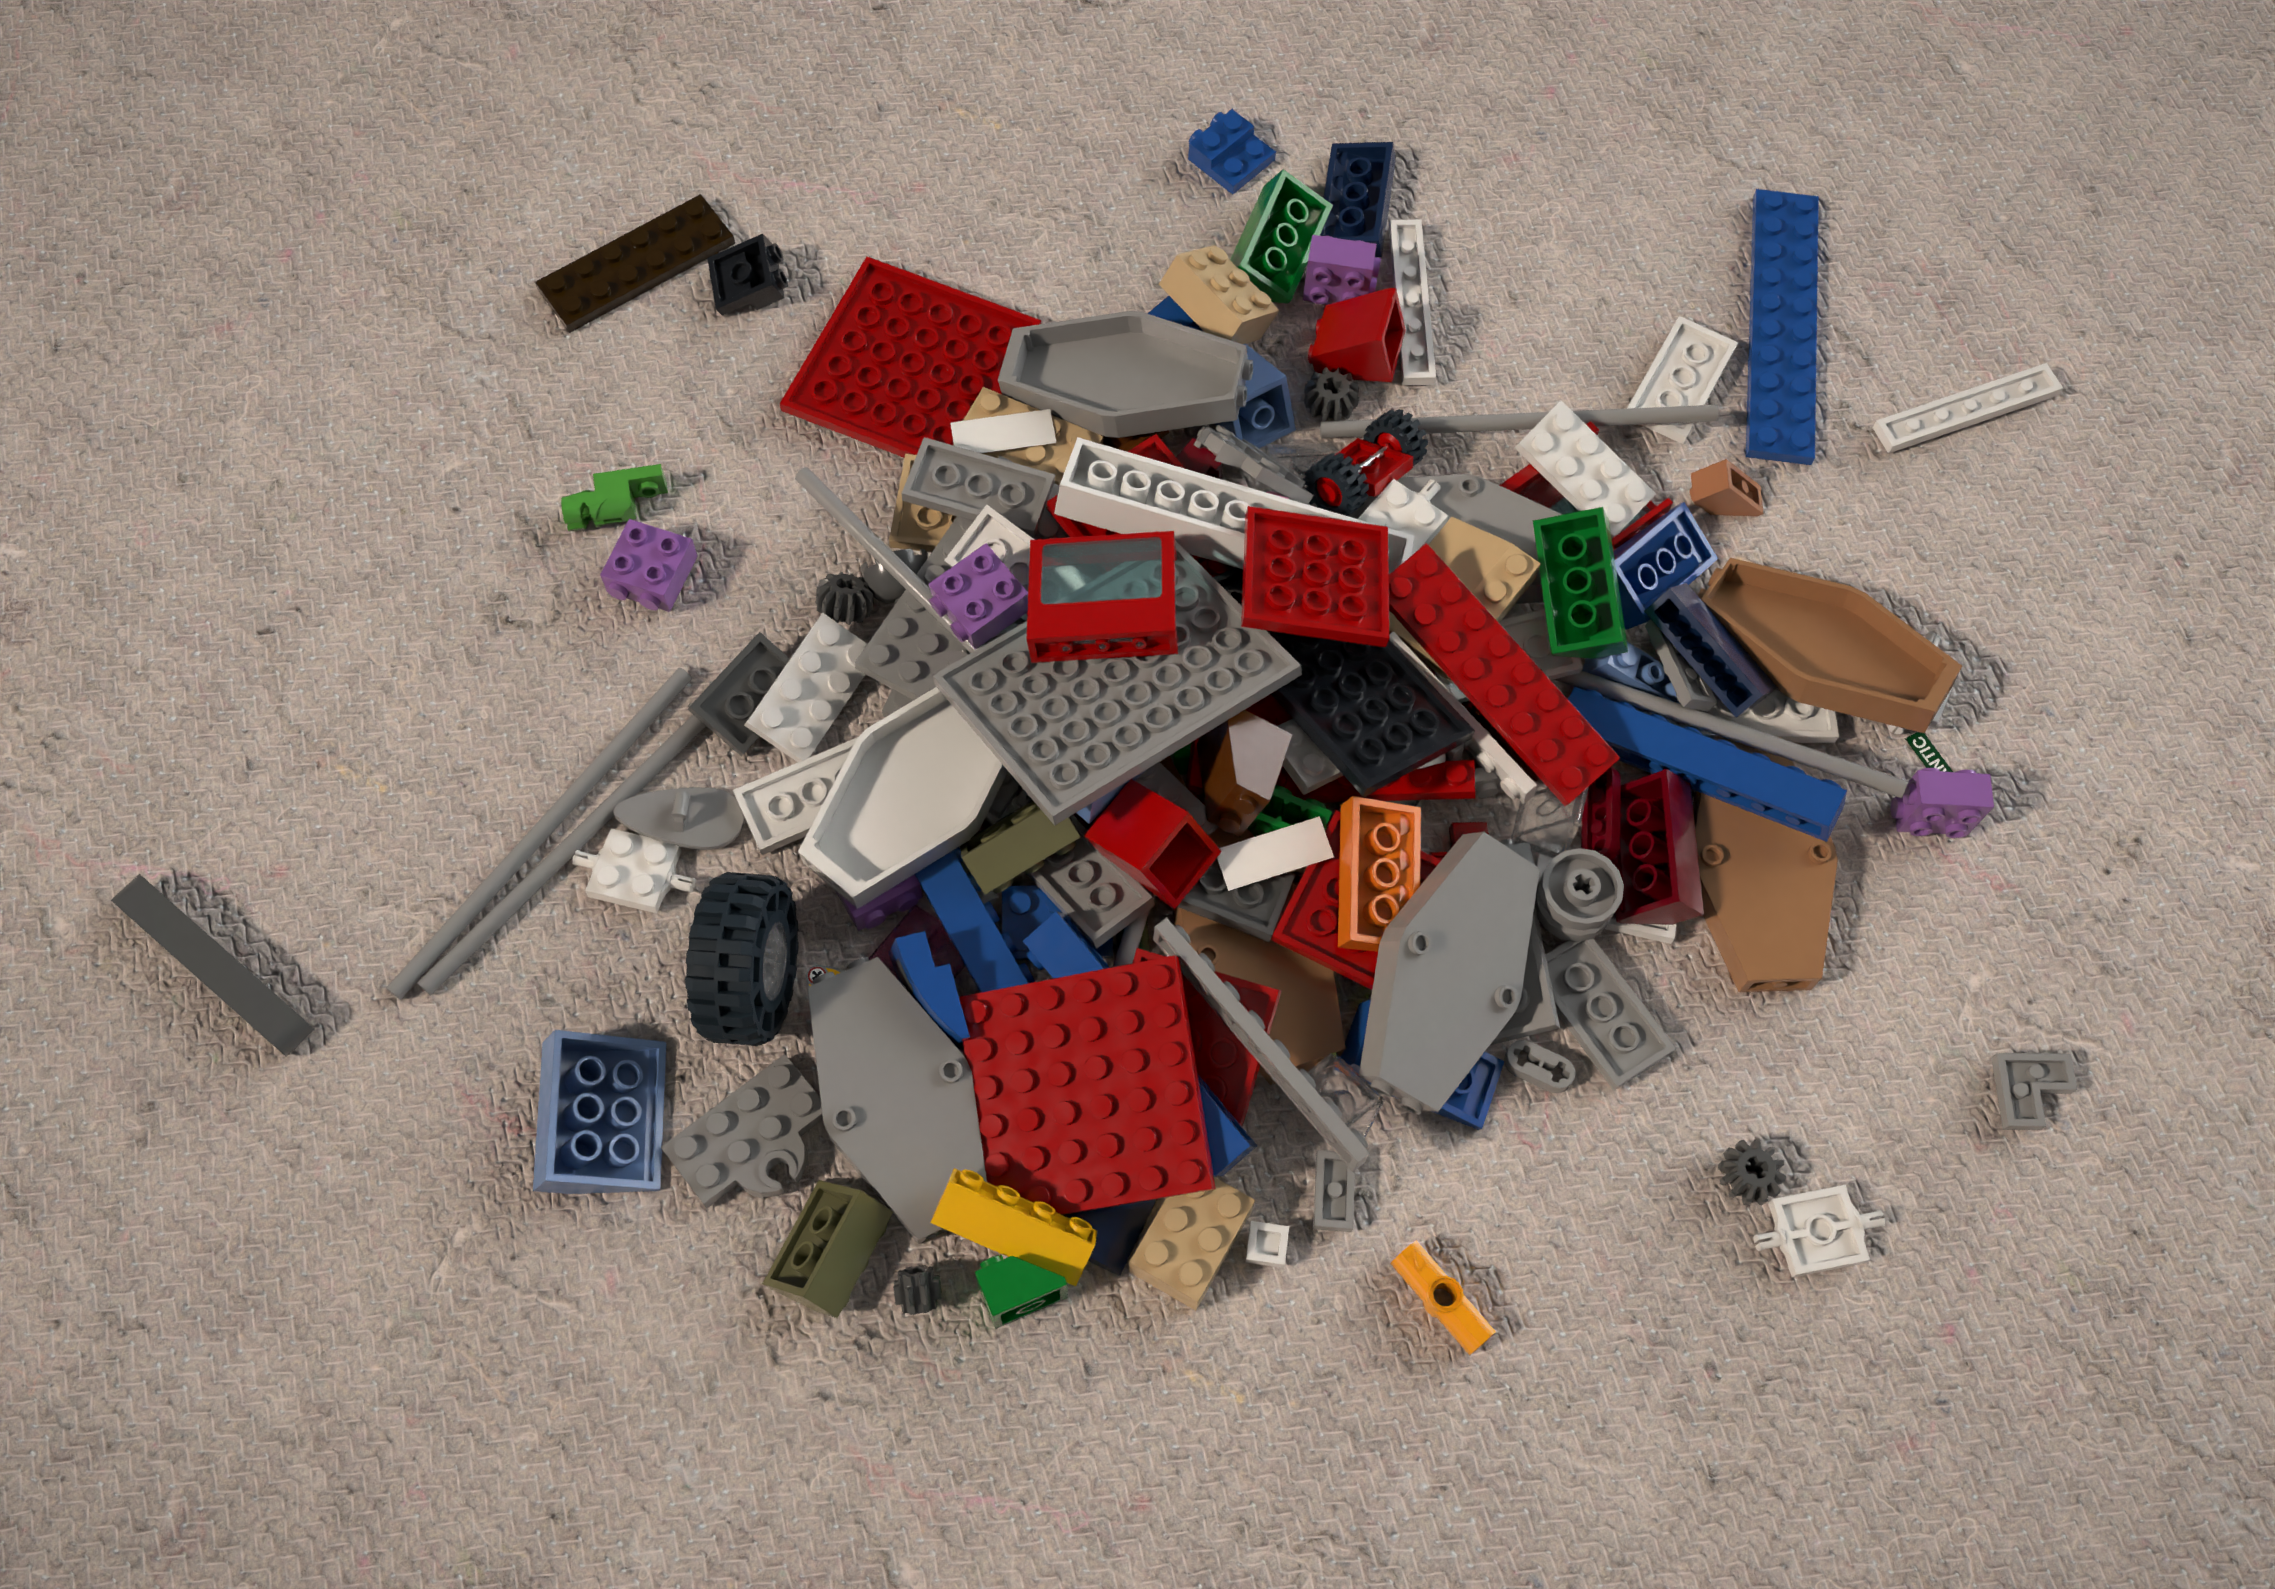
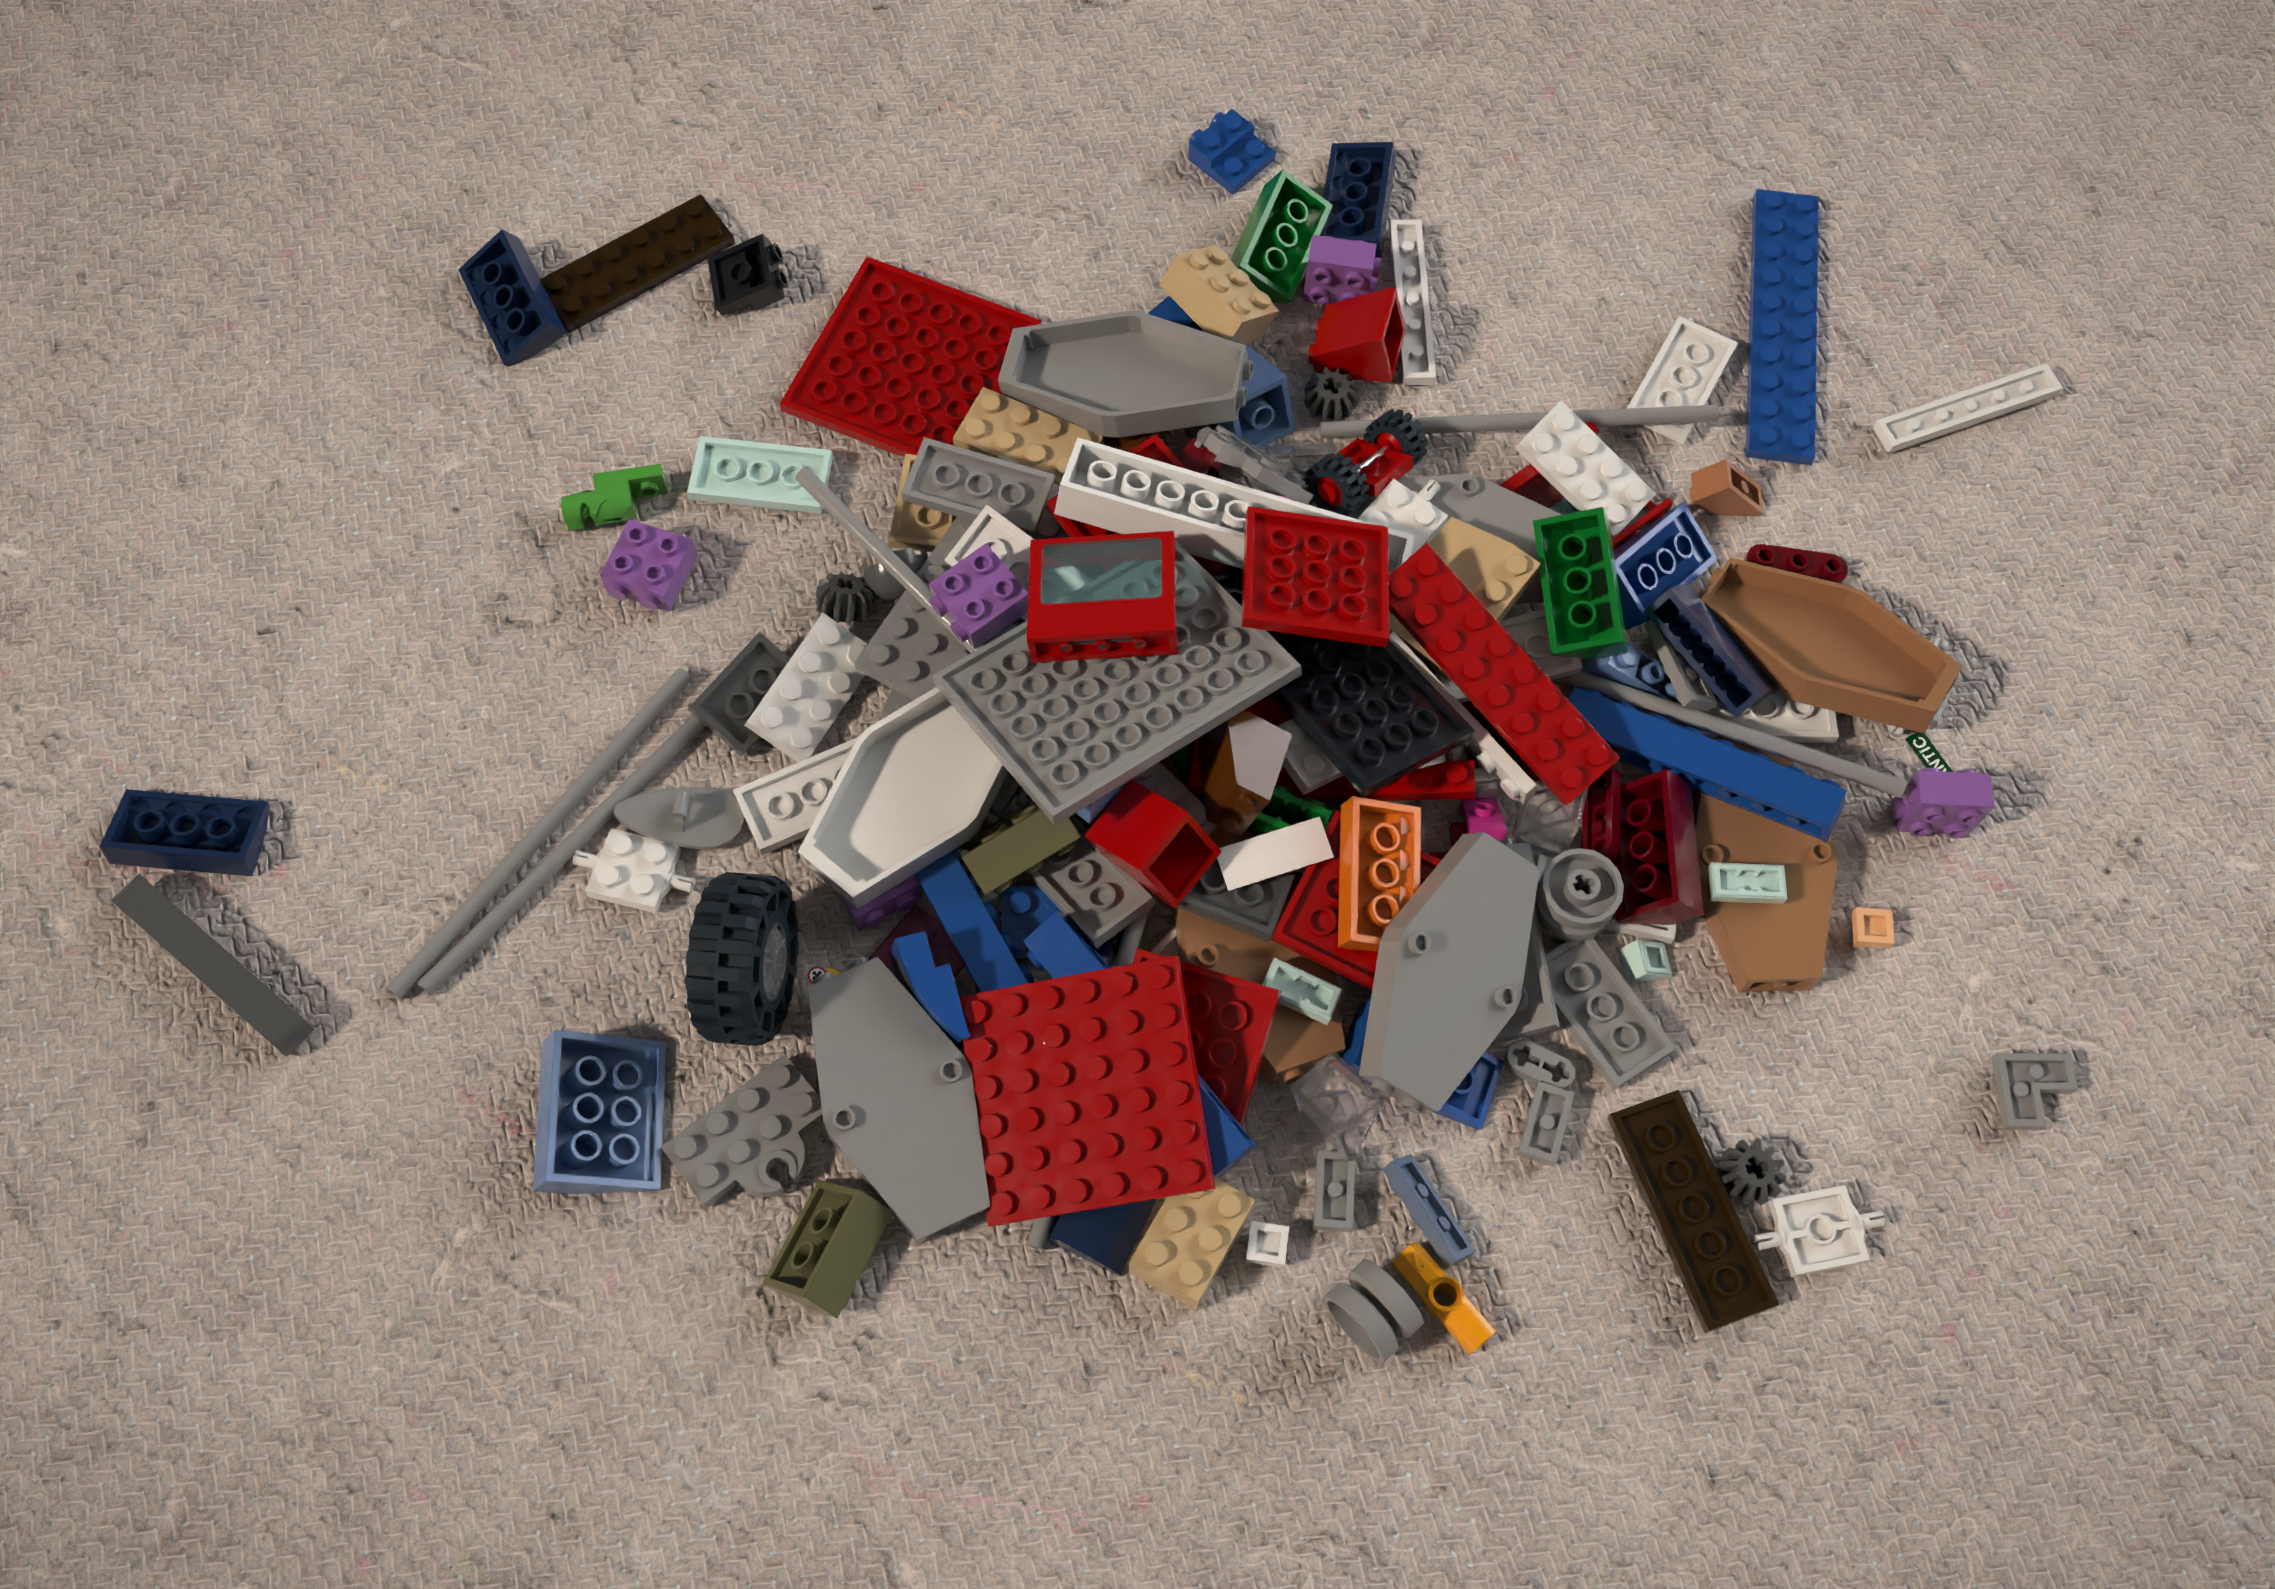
dark grey gear [893,1265,942,1315] -> none
yellow brick [930,1168,1097,1286] -> none
white sticker [950,409,1057,453] -> none
green slope [975,1255,1068,1329] -> none
light grey plate [1153,917,1370,1172] -> none
none -> dark blue slope [99,789,270,876]
none -> dark blue slope [458,229,567,367]
none -> light aqua plate [687,436,833,514]
none -> light aqua plate [1262,957,1343,1025]
none -> light grey wheel [1323,1259,1424,1364]
none -> sand blue plate [1382,1154,1476,1268]
none -> dark pink plate [1460,797,1507,841]
none -> light grey plate [1517,1081,1575,1167]
none -> dark brown plate [1607,1090,1780,1334]
none -> light aqua slope [1620,940,1672,982]
none -> light aqua plate [1708,862,1787,904]
none -> dark red plate [1744,544,1848,584]
none -> light nougat plate [1851,907,1895,949]

